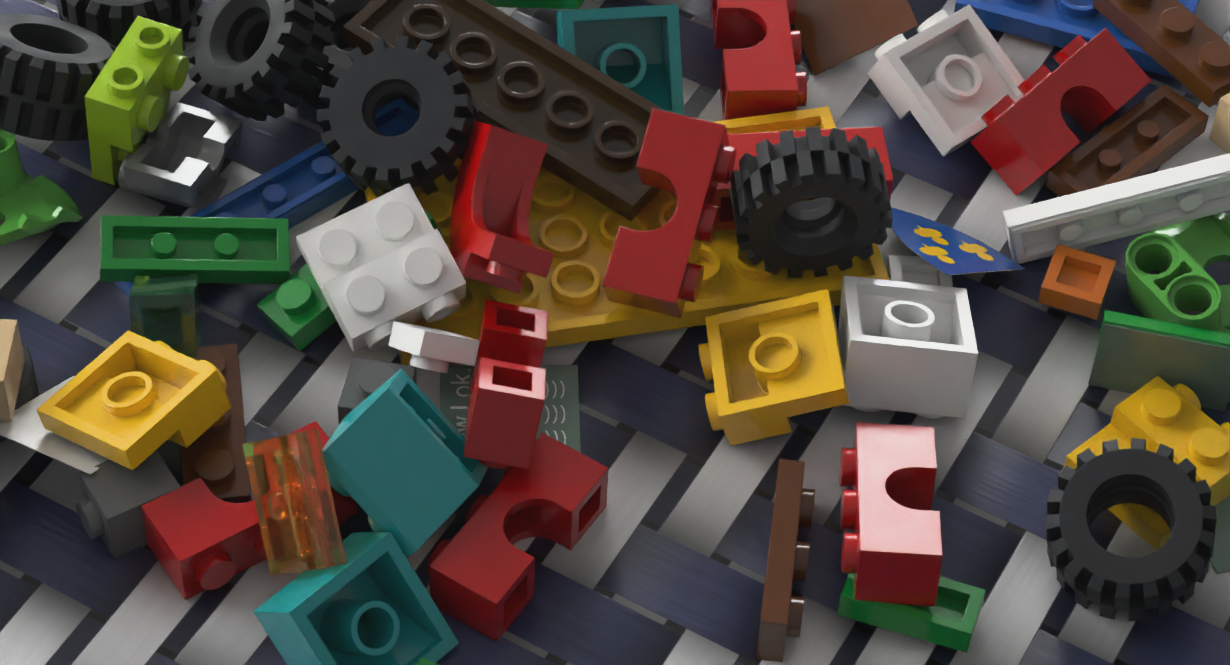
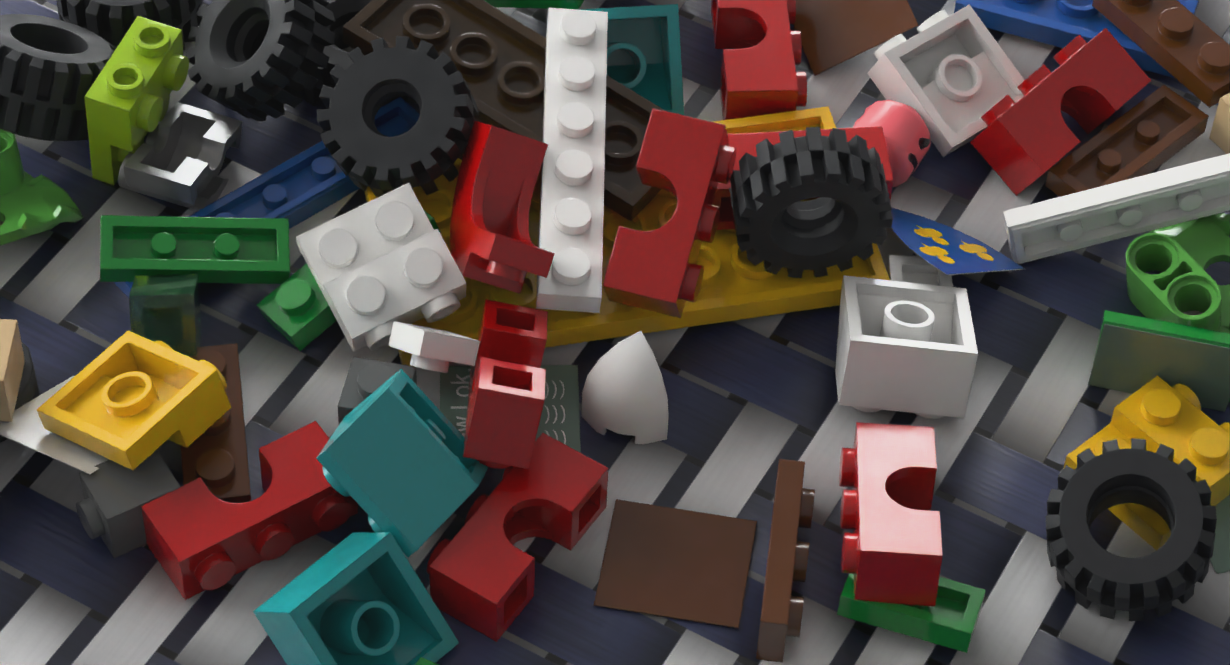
clear orange plate [242,428,347,576] -> none
yellow plate [698,289,850,446] -> none
orange plate [1038,244,1116,320] -> none
none -> white plate [536,8,608,313]
none -> white brick [581,331,669,444]
none -> reddish brown sticker [594,499,757,628]
none -> coral head [852,100,931,187]

